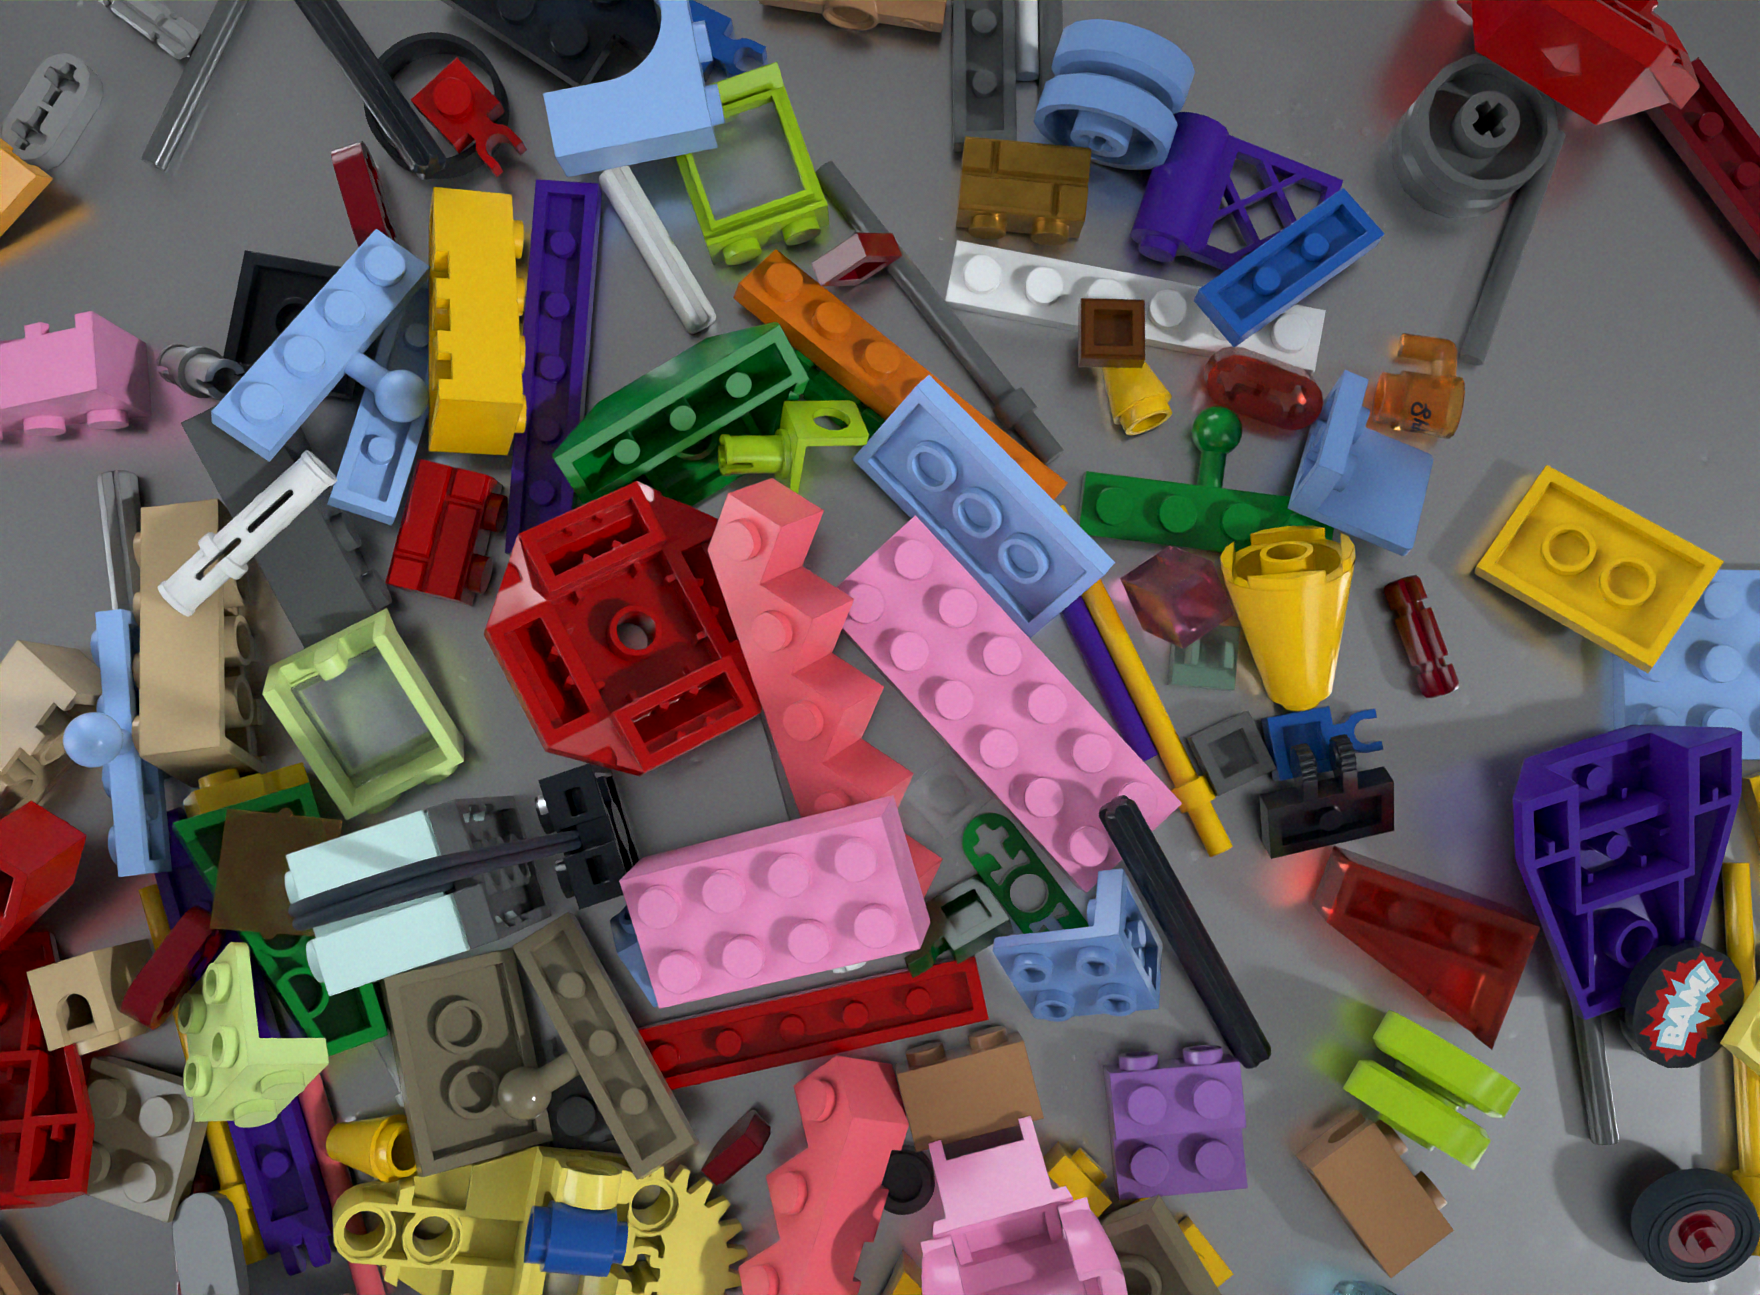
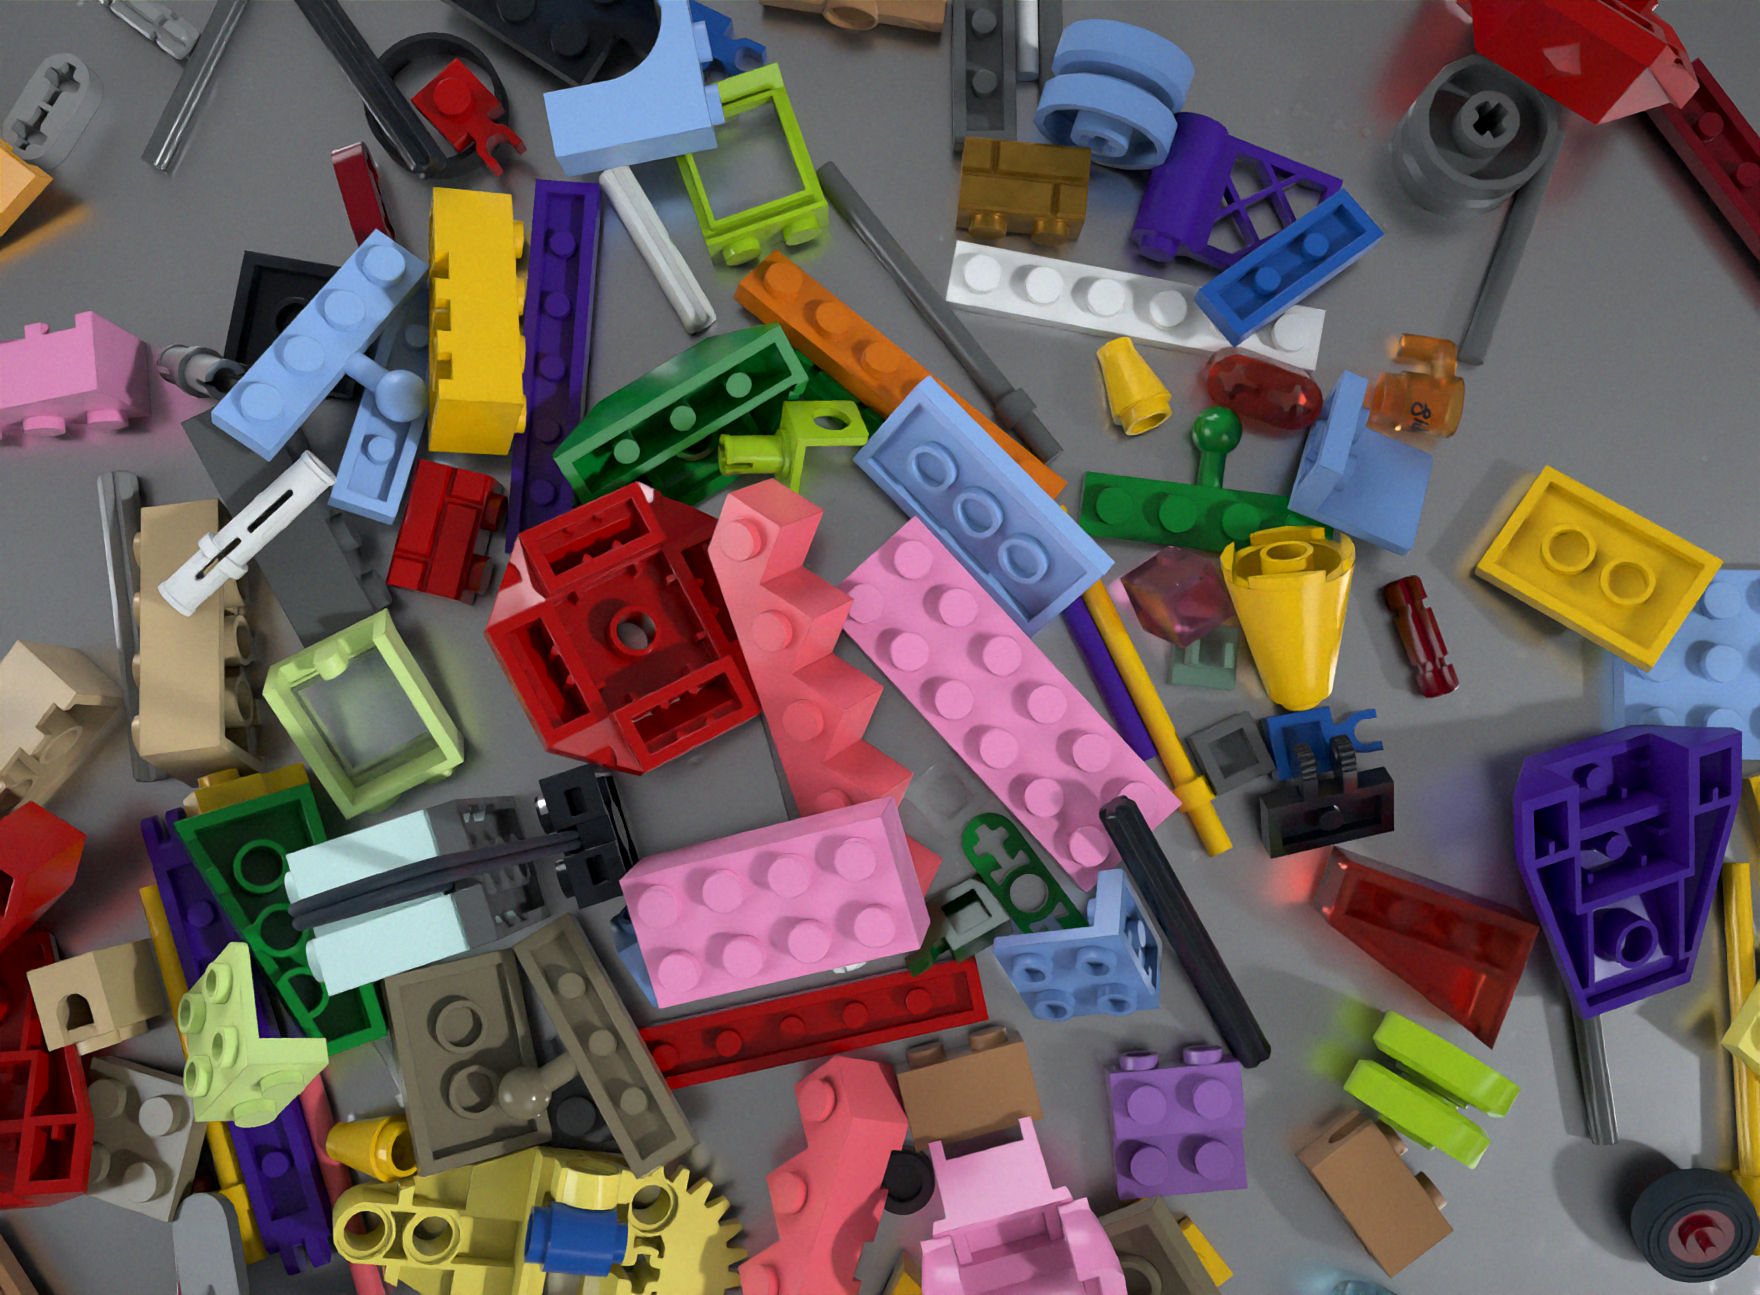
light blue plate [63,609,172,877] -> none
dark red beam [121,905,228,1030] -> none
clear orange piece [210,808,342,940] -> none
dark red tile [701,1110,771,1186] -> none
dark red tile [811,233,902,286] -> none
yellow plate [1043,1141,1112,1218] -> none
reddish brown tile [1078,298,1145,368] -> none
tile [1620,940,1744,1068] -> none

